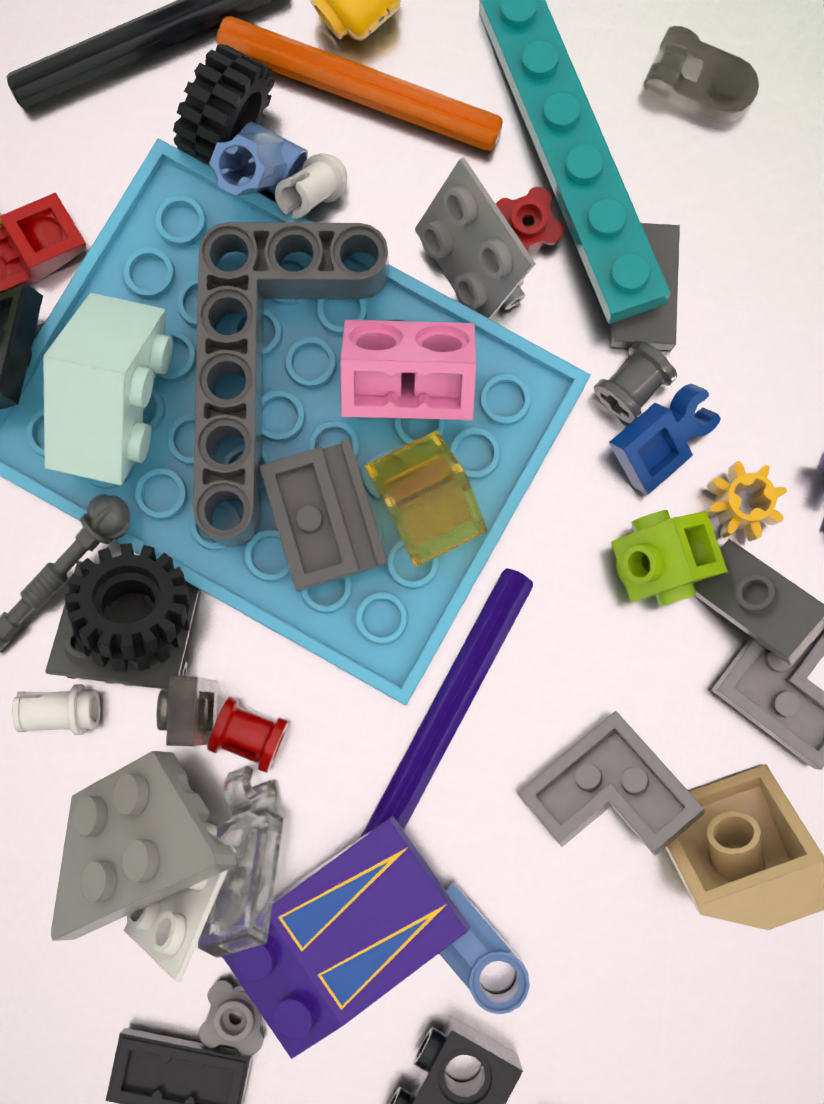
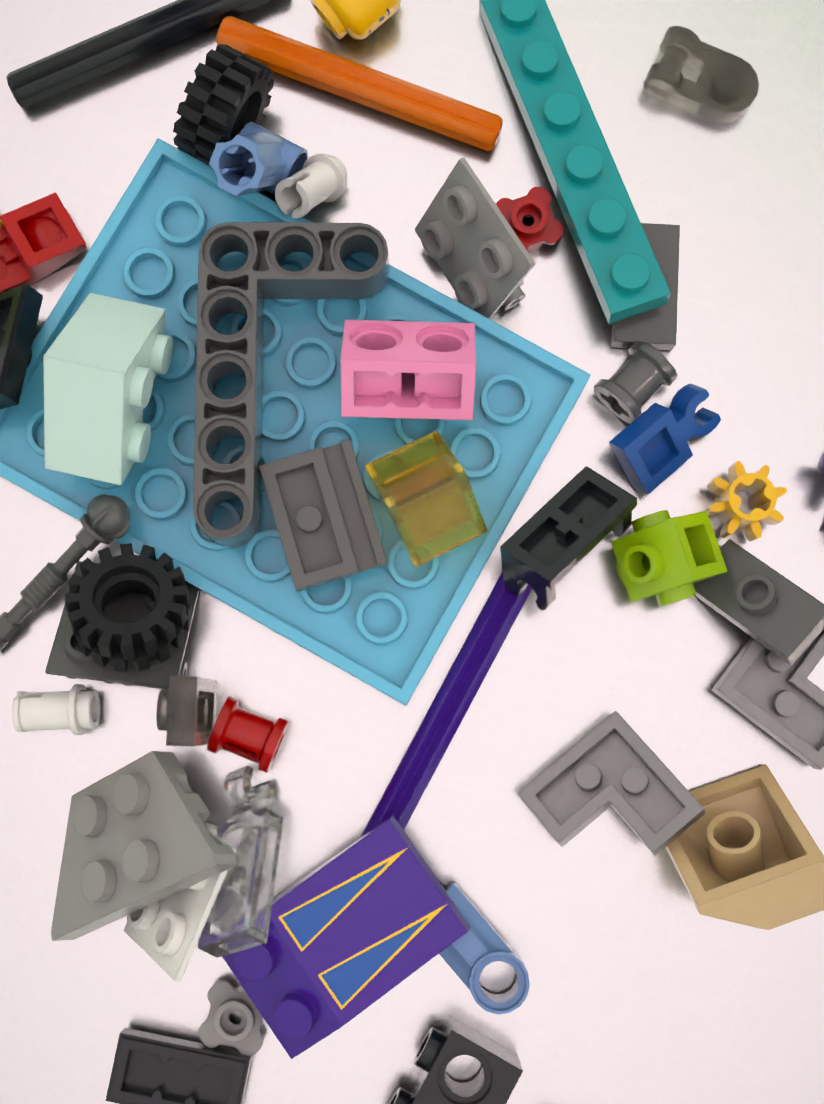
none -> black hinge [500,466,637,611]

